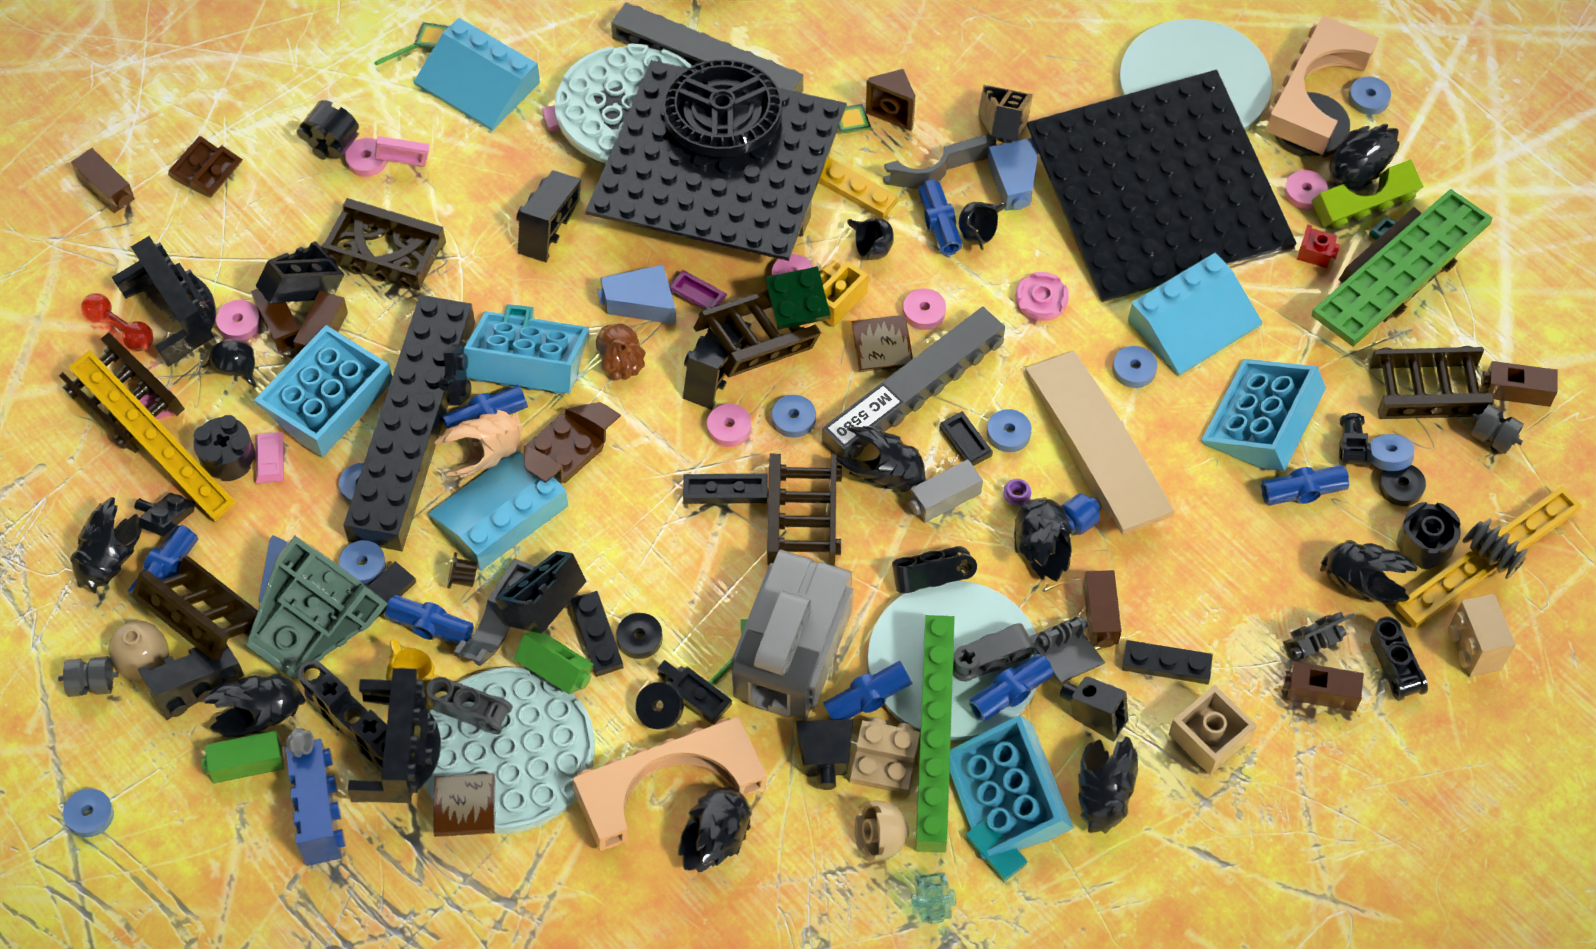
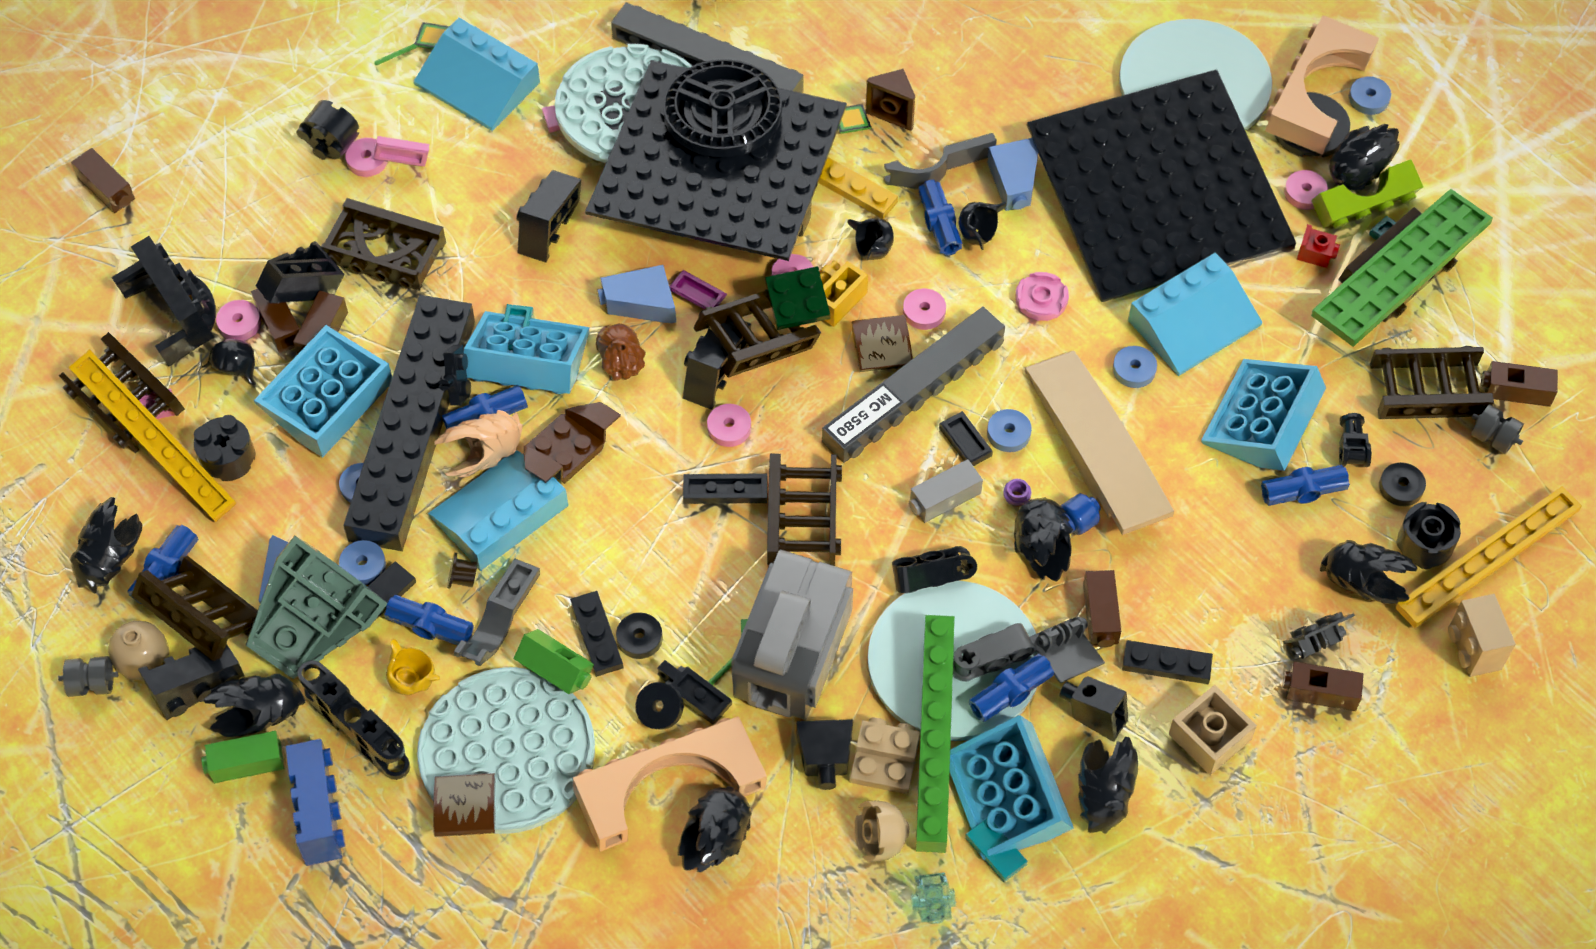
medium blue piece [63,788,114,837] -> none
clear red piece [81,293,154,352] -> none
black plate [134,493,195,537] -> none
reddish brown slope [168,135,243,197] -> none
bright pink tile [255,432,284,484] -> none
light grey plate [287,728,314,757] -> none
black piece [348,668,441,803] -> none
dark grey piece [427,676,513,735] -> none
black wedge [494,550,587,634] -> none
medium blue piece [772,395,816,438] -> none
blue piece [823,661,913,720] -> none
black head [837,426,926,492] -> none
black wedge [978,84,1033,143] -> none
medium blue piece [1370,434,1415,471] -> none
black piece [1370,616,1428,701] -> none
dark grey piece [1462,518,1528,579] -> none

